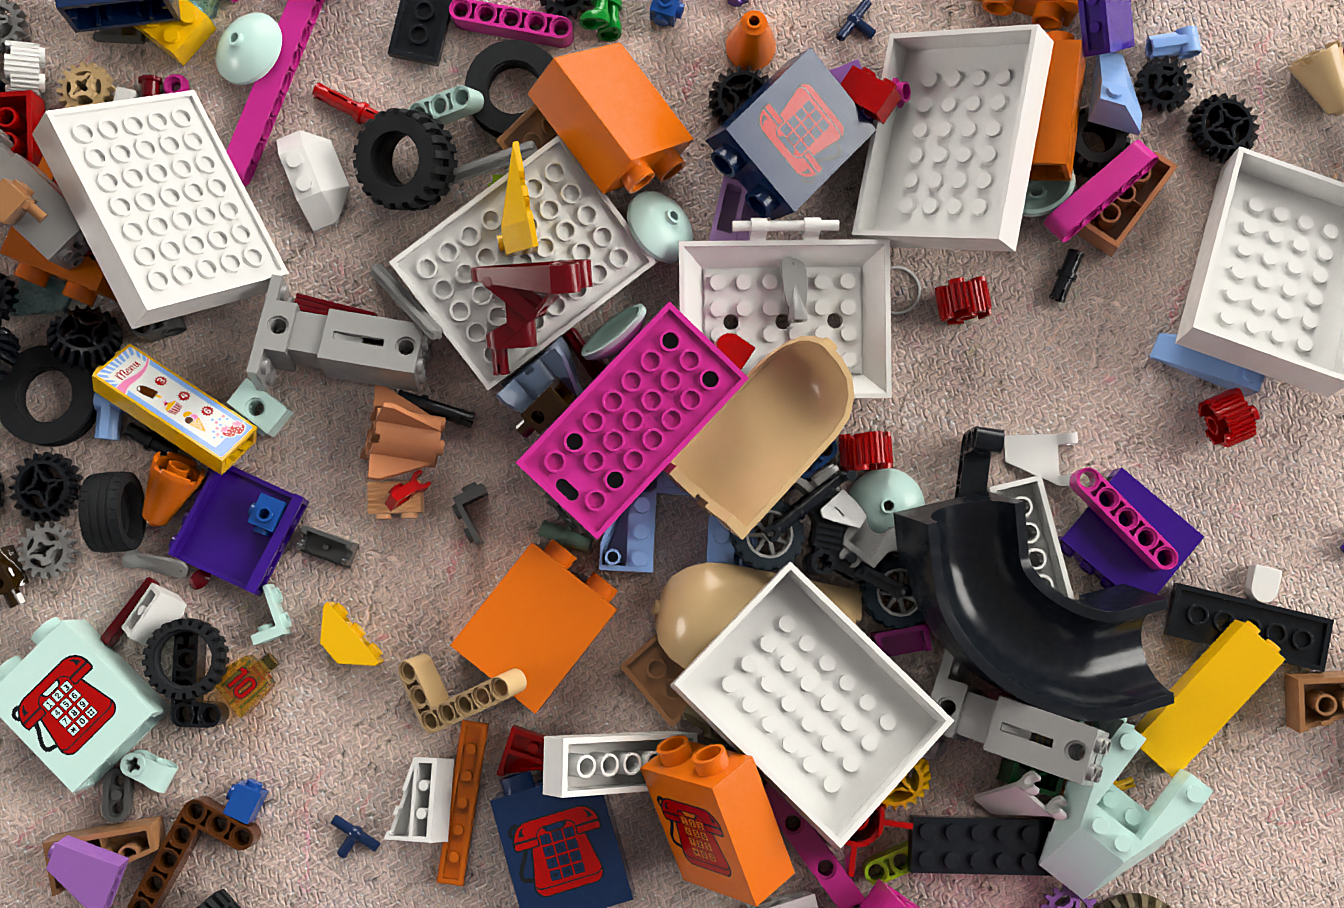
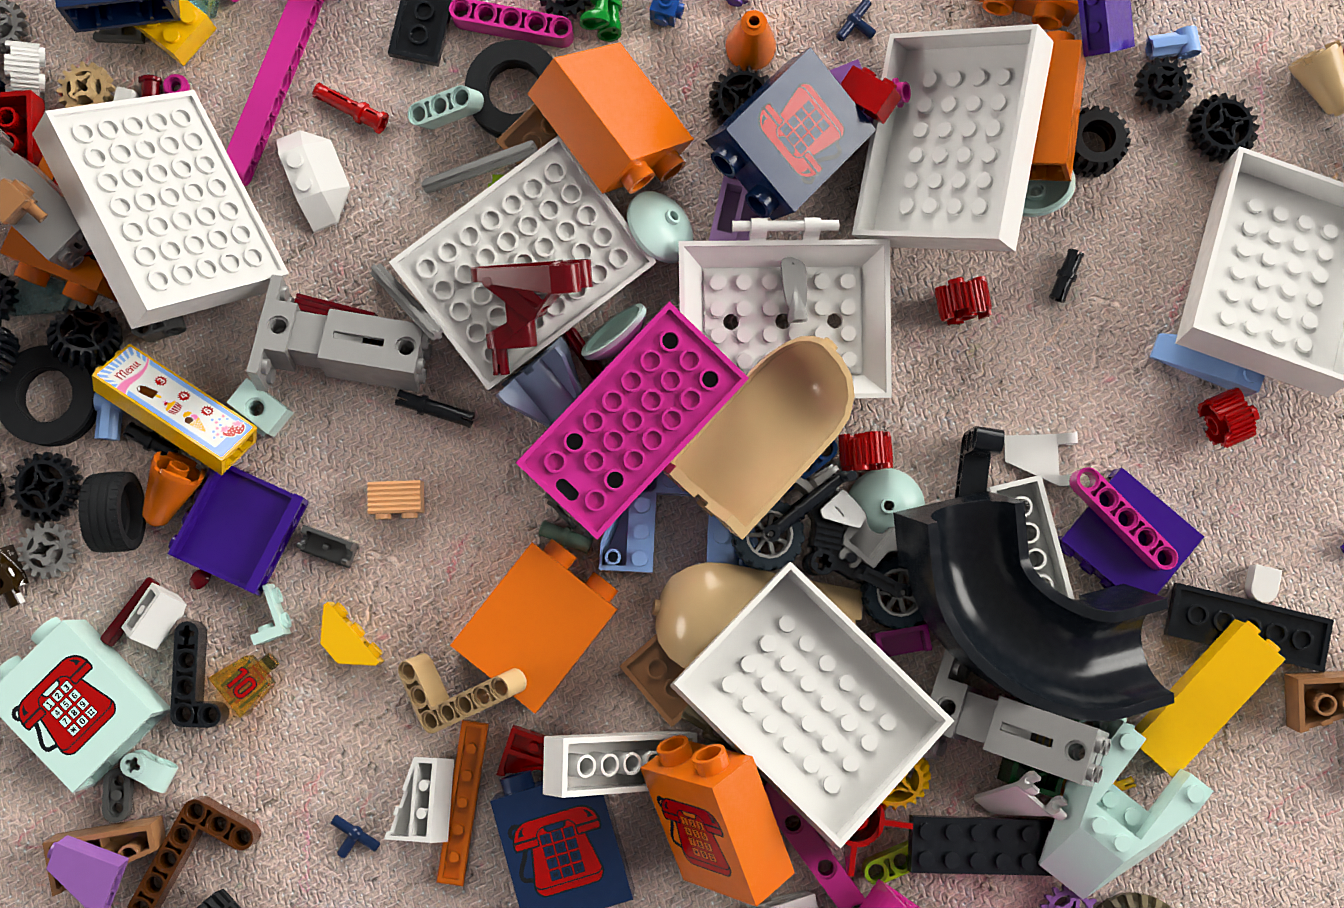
light grey piece [122,549,189,578] -> none
black tyre [142,618,229,700] -> none
light aqua dish [216,12,282,85] -> none
blue brick [223,778,269,824] -> none
blue brick [248,493,288,537] -> none
black tyre [353,108,458,211] -> none
nougat brick [360,385,446,481] -> none
red plate [384,470,431,512] -> none
dark grey bracket [452,482,489,546] -> none
yellow wedge [497,141,539,257] -> none
dark brown torso [516,377,576,438] -> none
red piece [714,333,755,370] -> none
white piece [890,266,921,315] -> none
dark pink beam [1043,140,1159,243] -> none
nougat wedge [1076,152,1178,257] -> none
light blue wedge [1088,52,1142,135] -> none

